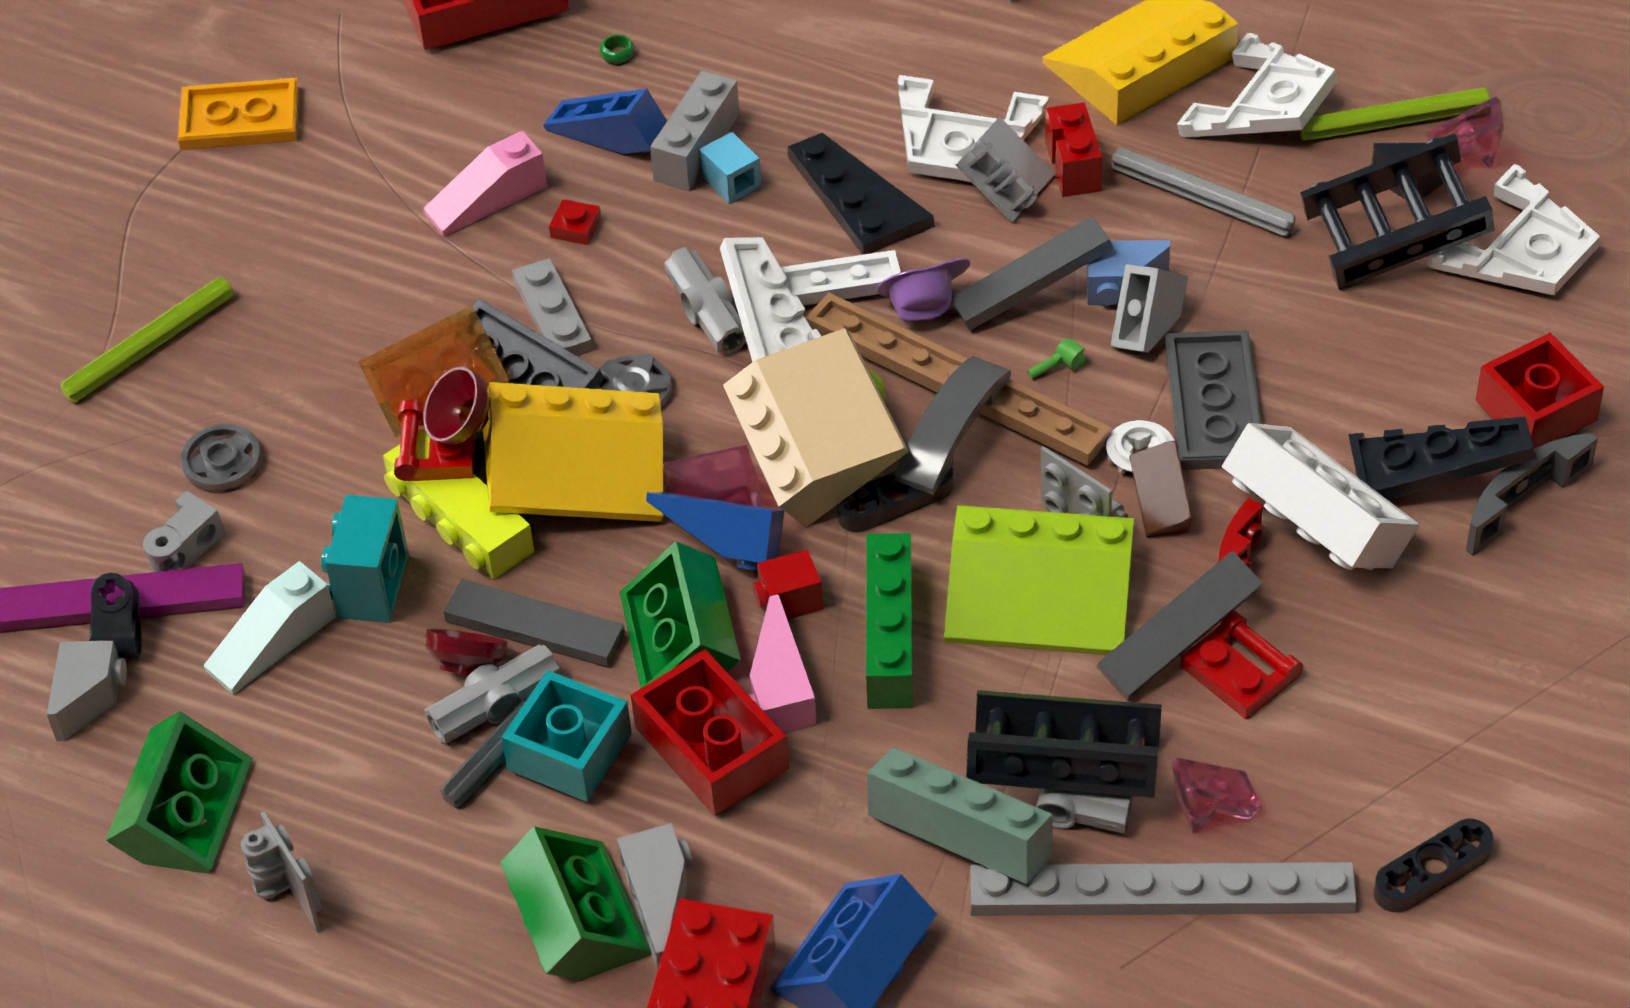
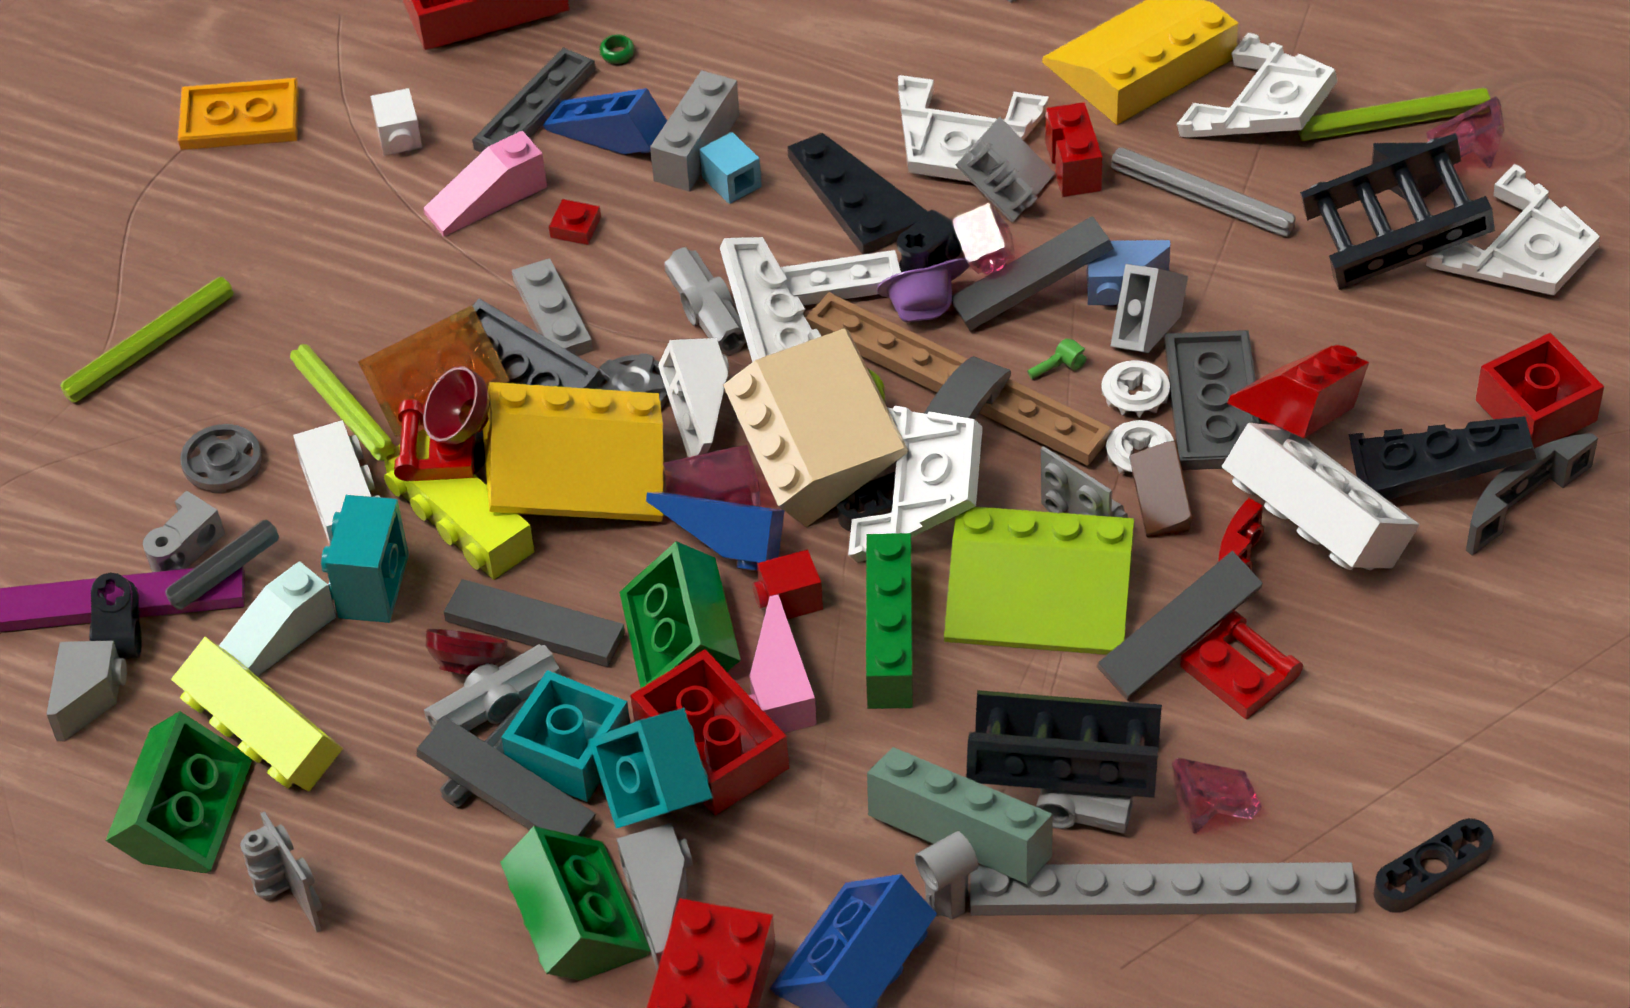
none -> dark grey axle [165,519,279,610]
none -> neon yellow brick [171,637,343,792]
none -> lime axle [290,344,396,461]
none -> white brick [293,420,380,545]
none -> white brick [371,88,422,156]
none -> dark grey tile [416,716,596,837]
none -> dark grey tile [472,47,596,153]
none -> teal brick [588,708,712,829]
none -> white slope [658,338,729,468]
none -> white wing [848,406,983,562]
none -> black piece [897,210,969,272]
none -> light grey piece [914,831,979,920]
none -> slope [951,203,1016,274]
none -> white gear [1102,360,1170,418]
none -> red slope [1227,345,1369,438]

